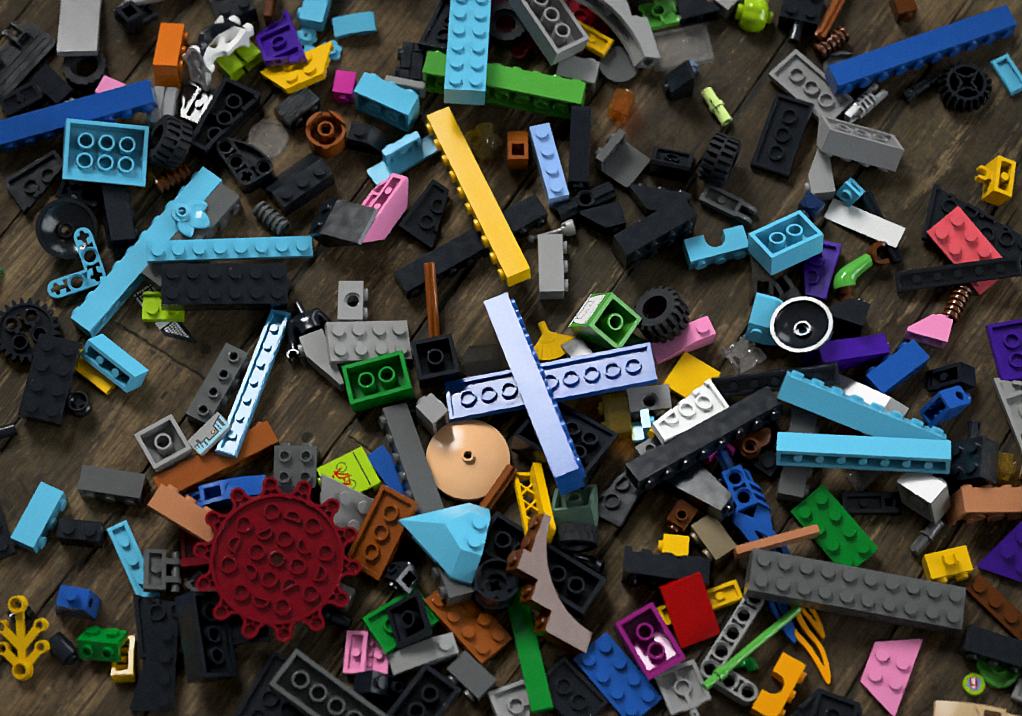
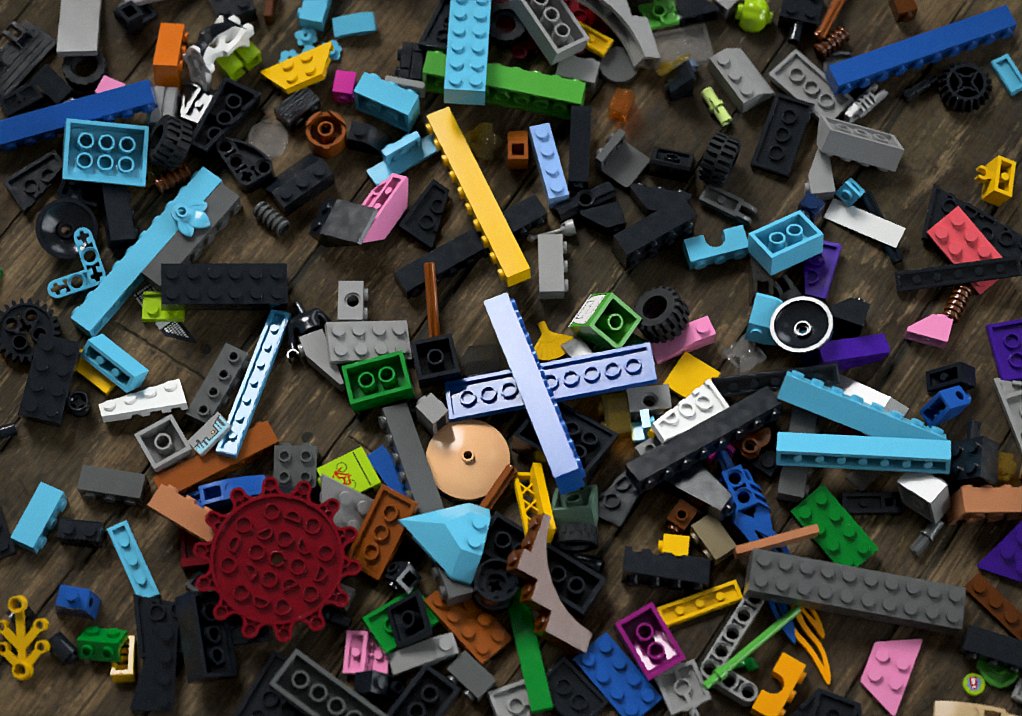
dark grey plate [143,548,182,595] -> none
medium azure plate [146,236,313,263] -> none
dark purple wing [255,10,308,66] -> none
red tile [659,572,721,648] -> none
piece [833,241,890,302] -> none
blue brick [863,339,930,395] -> none
yellow brick [921,545,973,584] -> none
none -> white wing [98,379,189,423]
none -> clear yellow plate [656,54,691,77]
none -> light grey slope [708,48,775,114]

